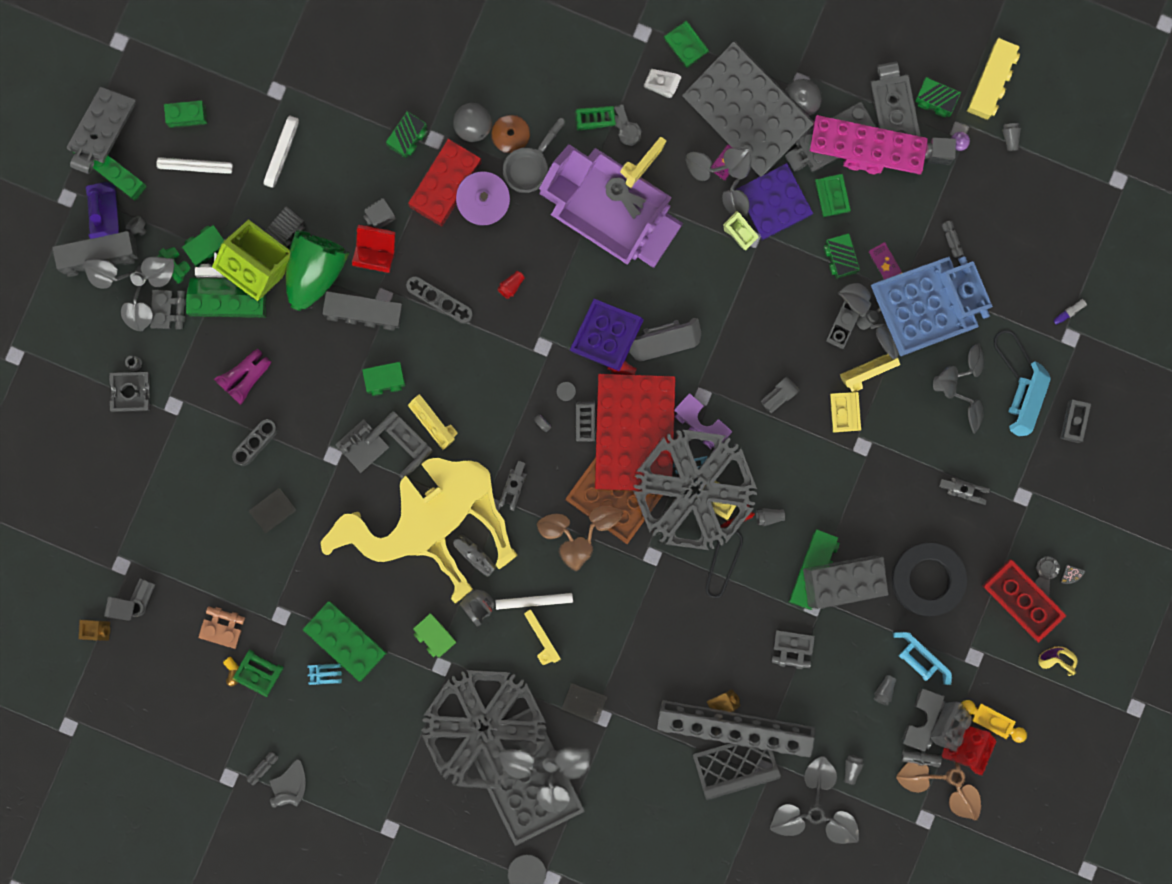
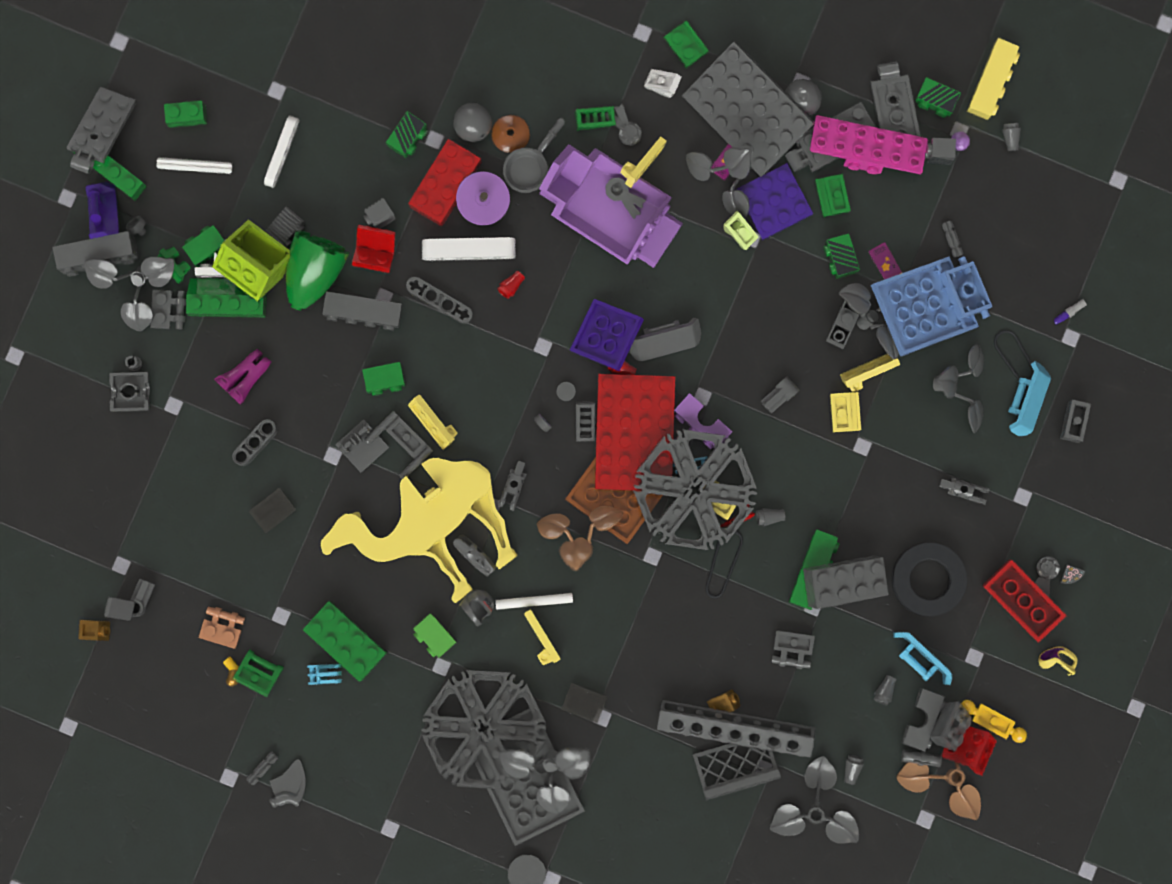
none -> white beam [422,237,516,260]

